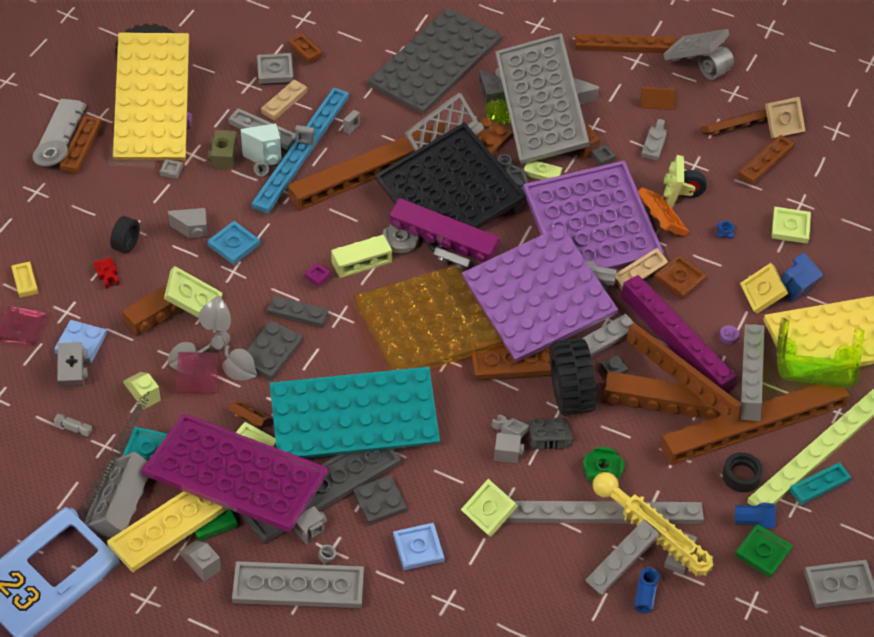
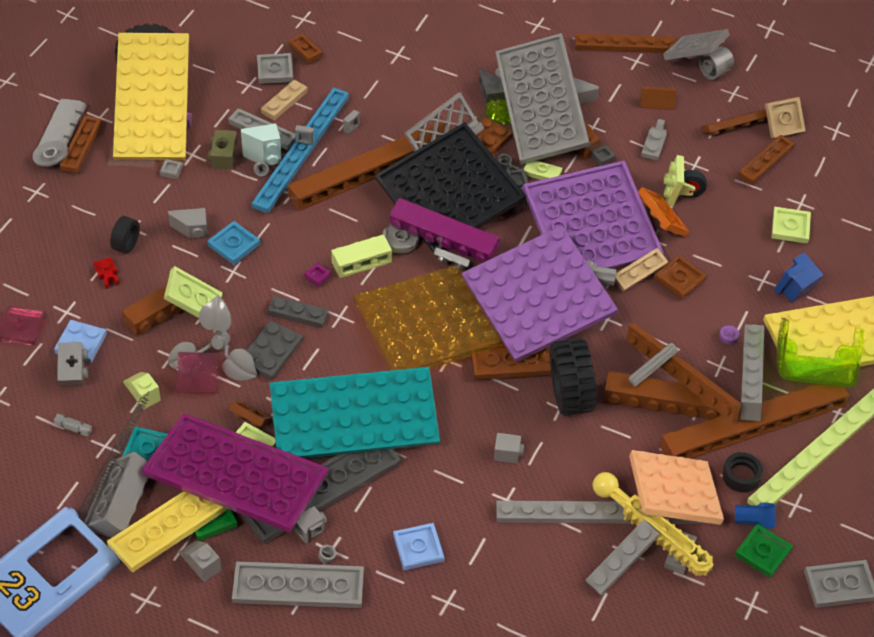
light yellow tile [11,262,38,298] -> none
dark grey plate [353,475,407,525] -> none
dark grey plate [368,7,502,115] -> none
yellowish green plate [461,479,518,537] -> none
light grey plate [491,414,529,438] -> none
dark grey hinge [527,417,572,449] -> none
light grey plate [583,314,634,357] -> none
green plate [583,447,624,482] -> none
dark grey plate [601,355,628,375] -> none
magenta brick [621,275,737,393] -> none
blue piece [634,567,659,614] -> none
blue plate [716,221,735,238] -> none
light yellow plate [740,263,788,314] -> none
teal plate [789,462,852,506] -> none
none -> light grey axle [628,343,678,386]
none -> light nougat plate [629,450,724,525]

